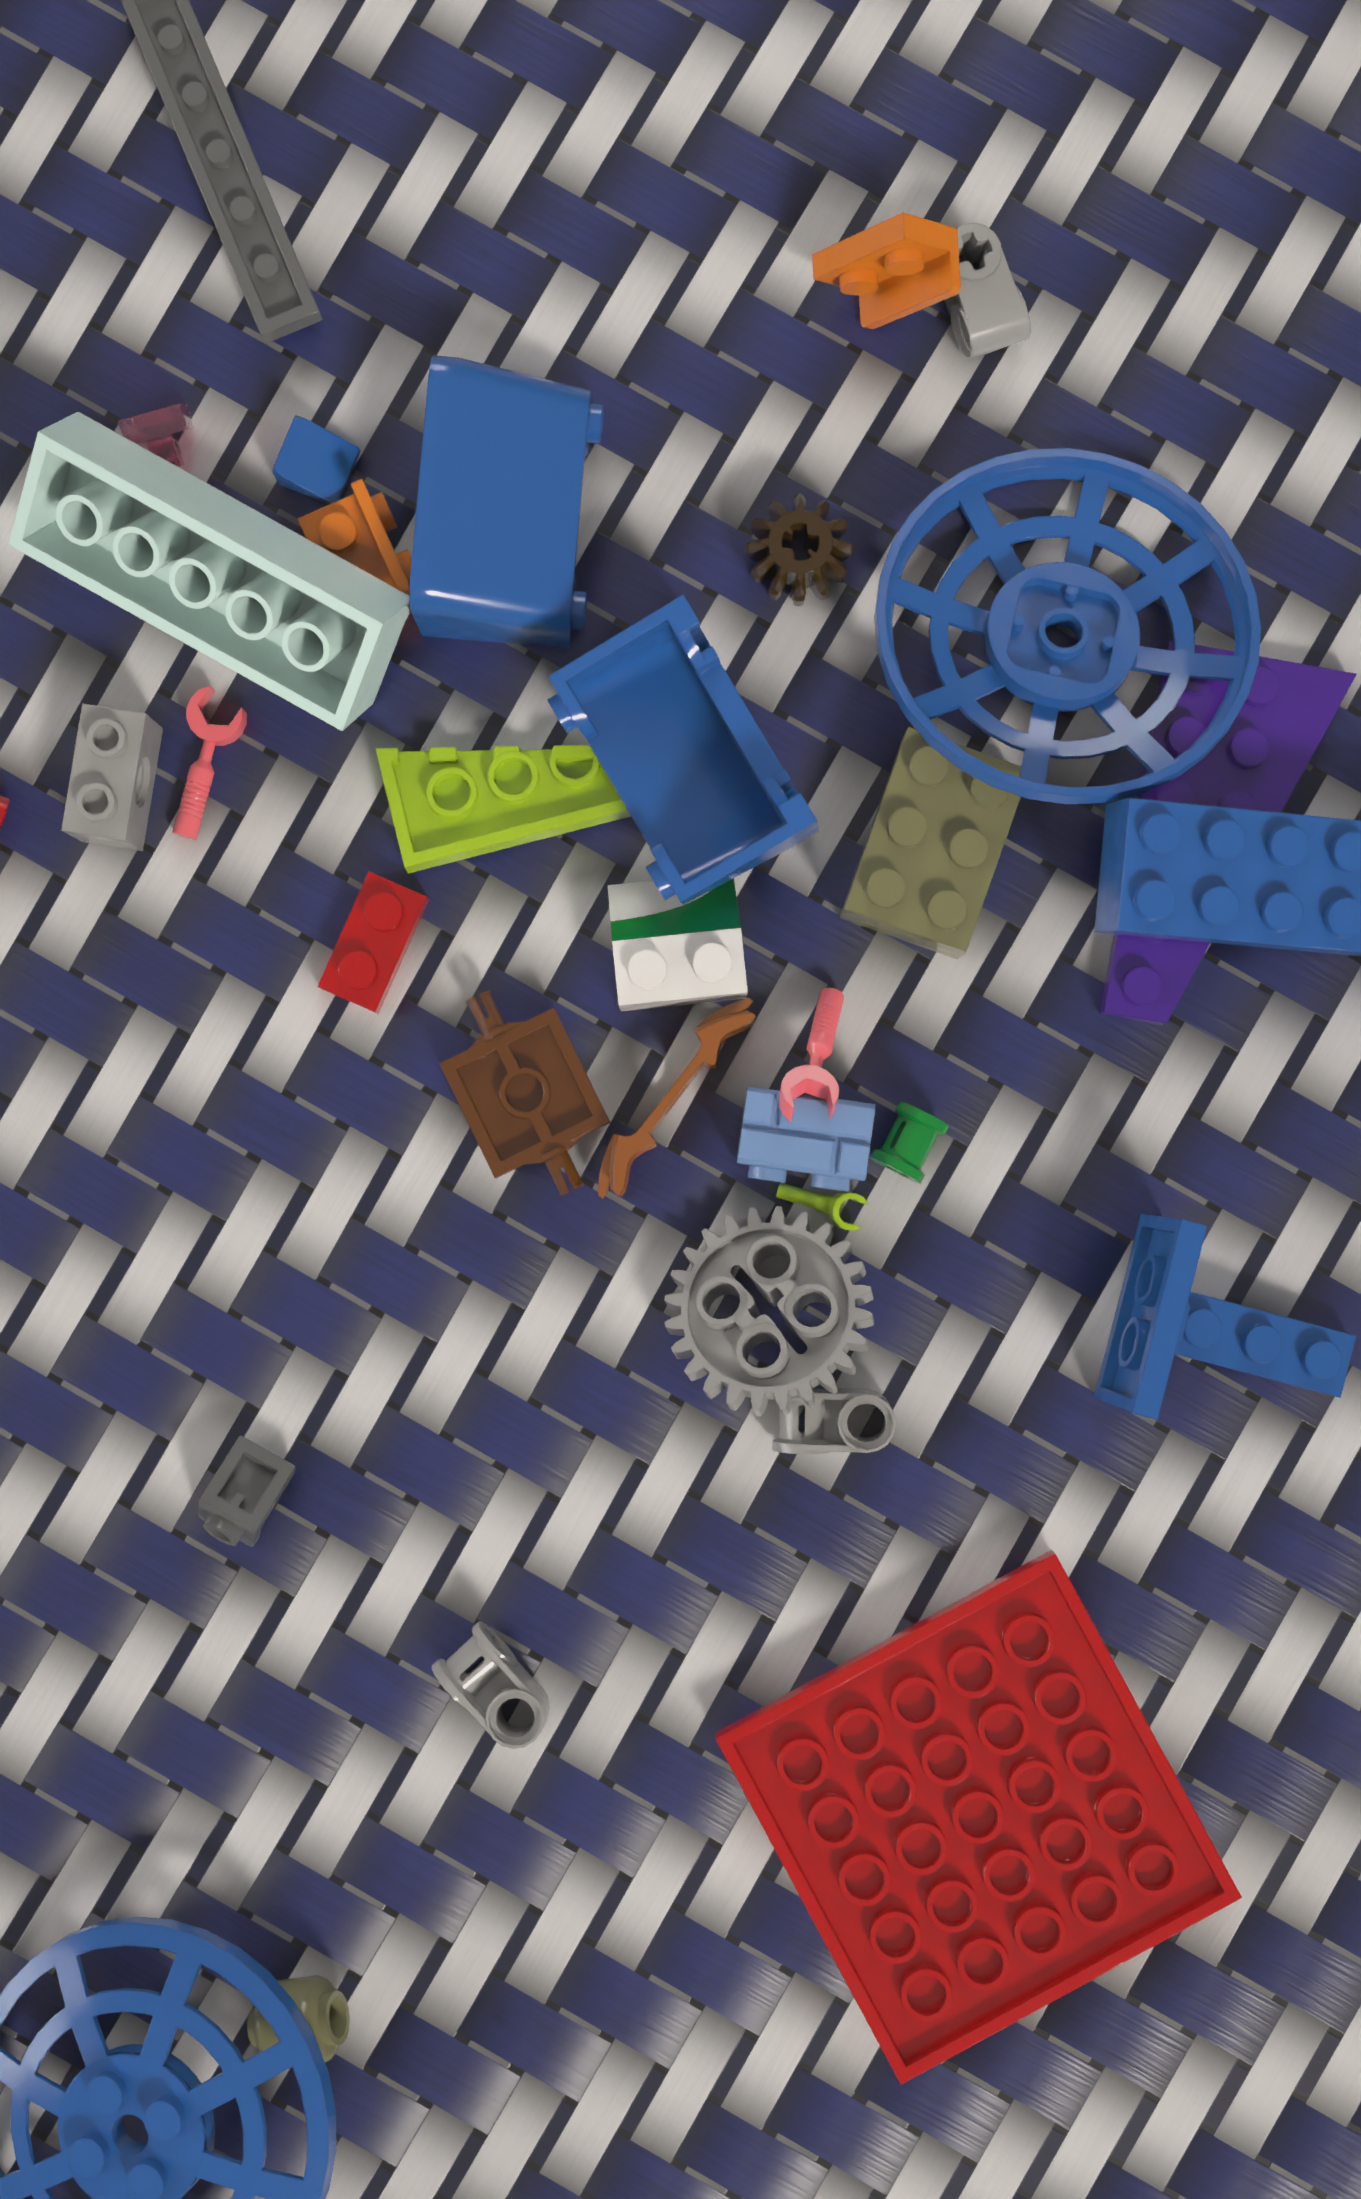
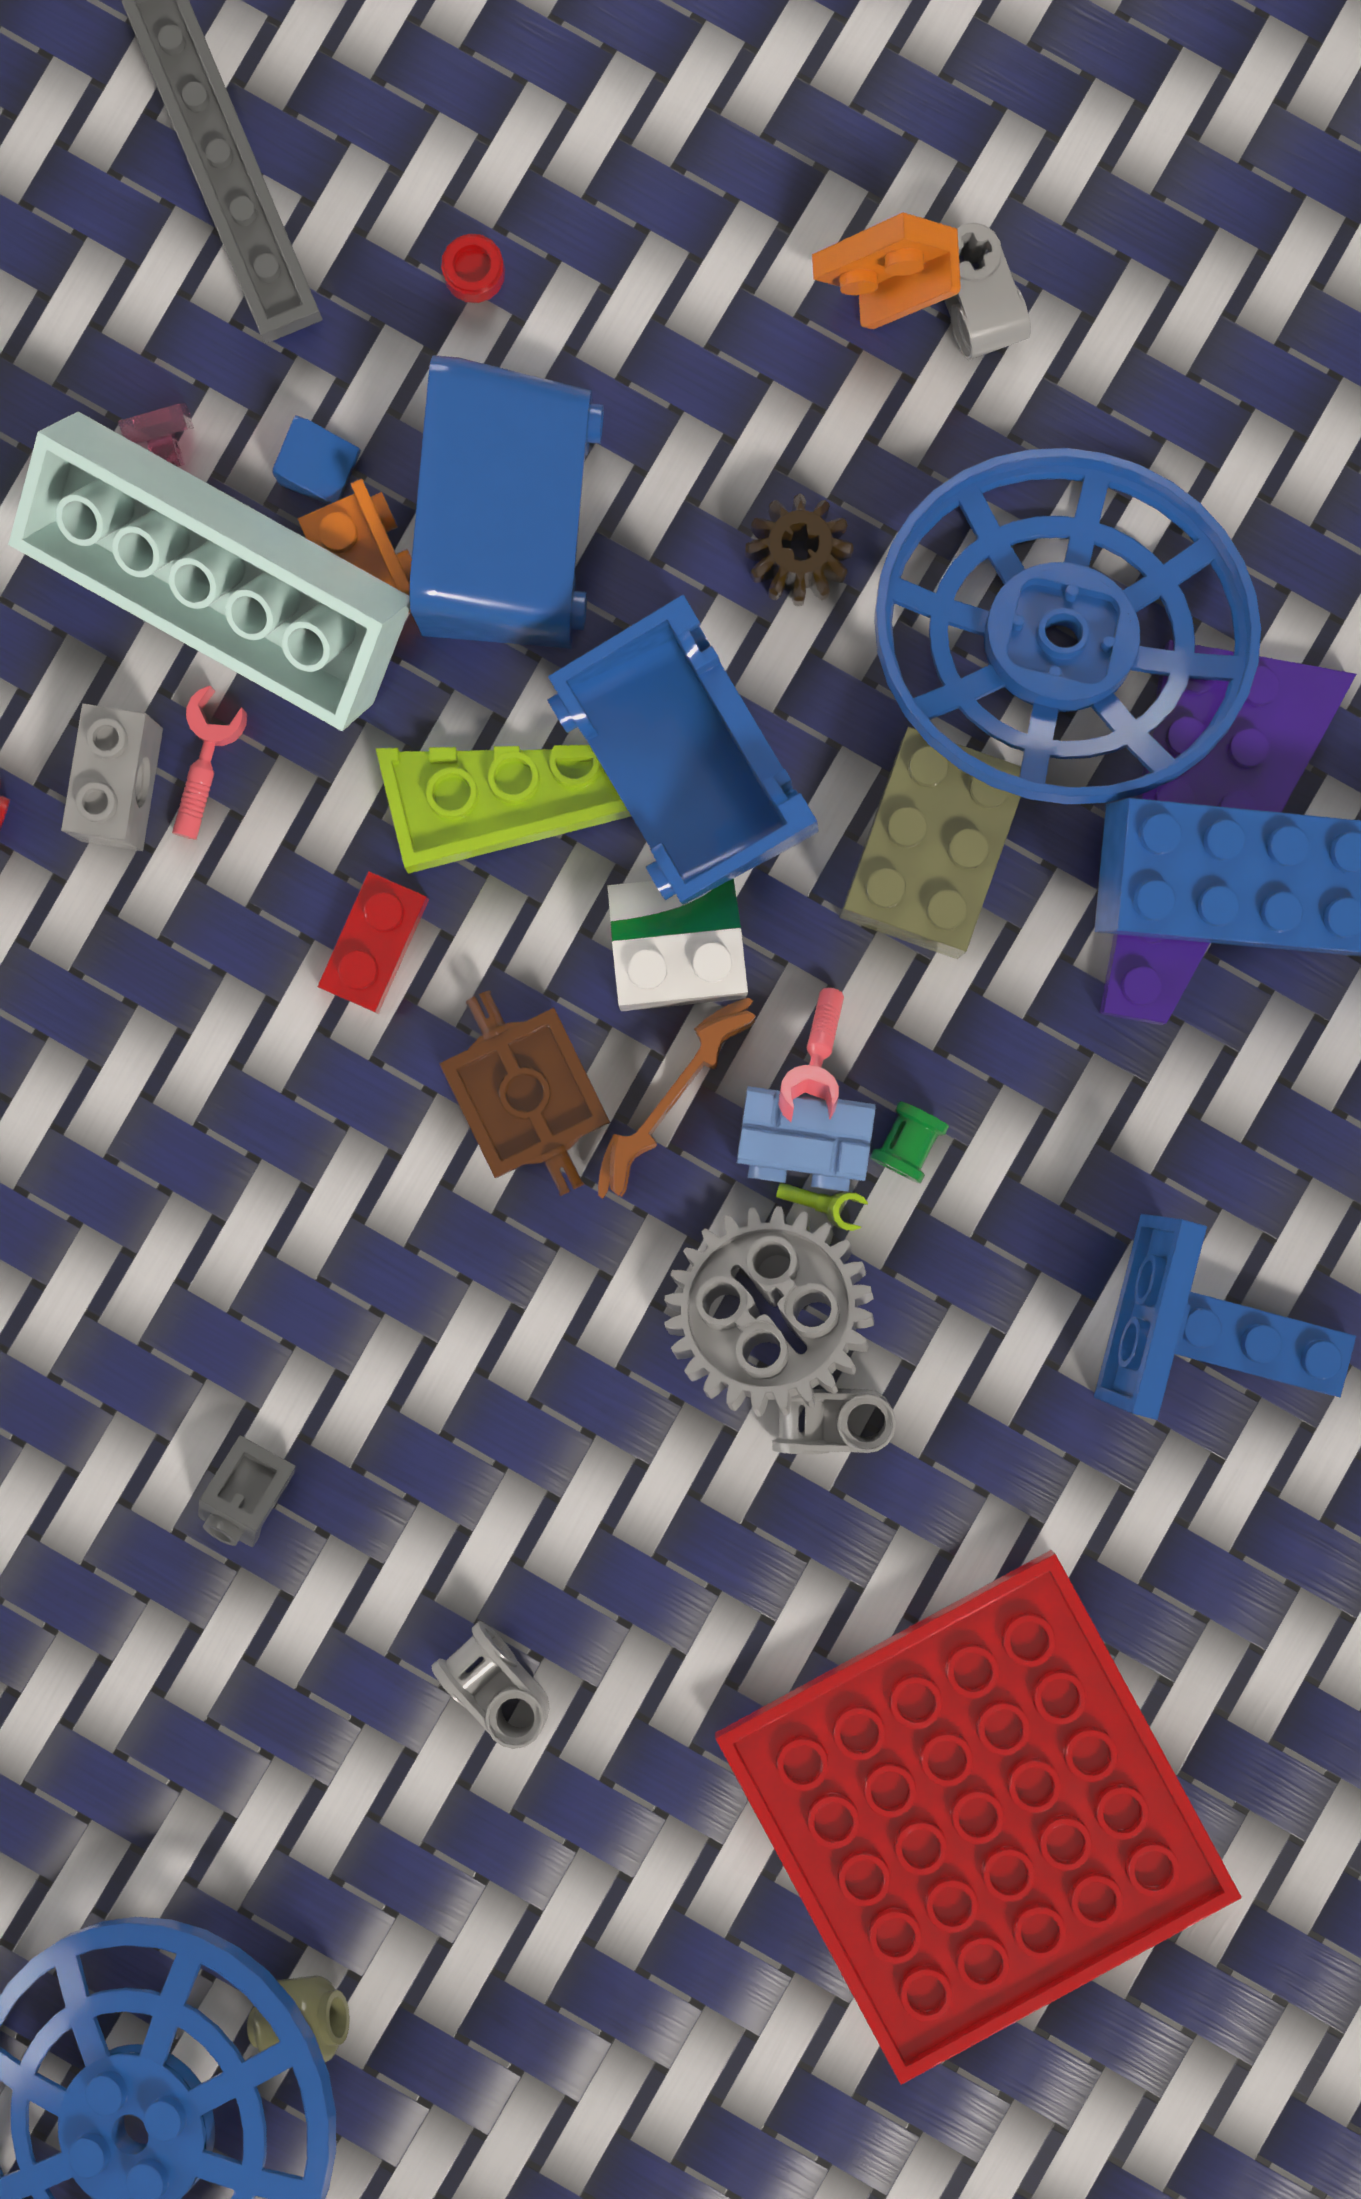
none -> red tile [441,234,505,303]

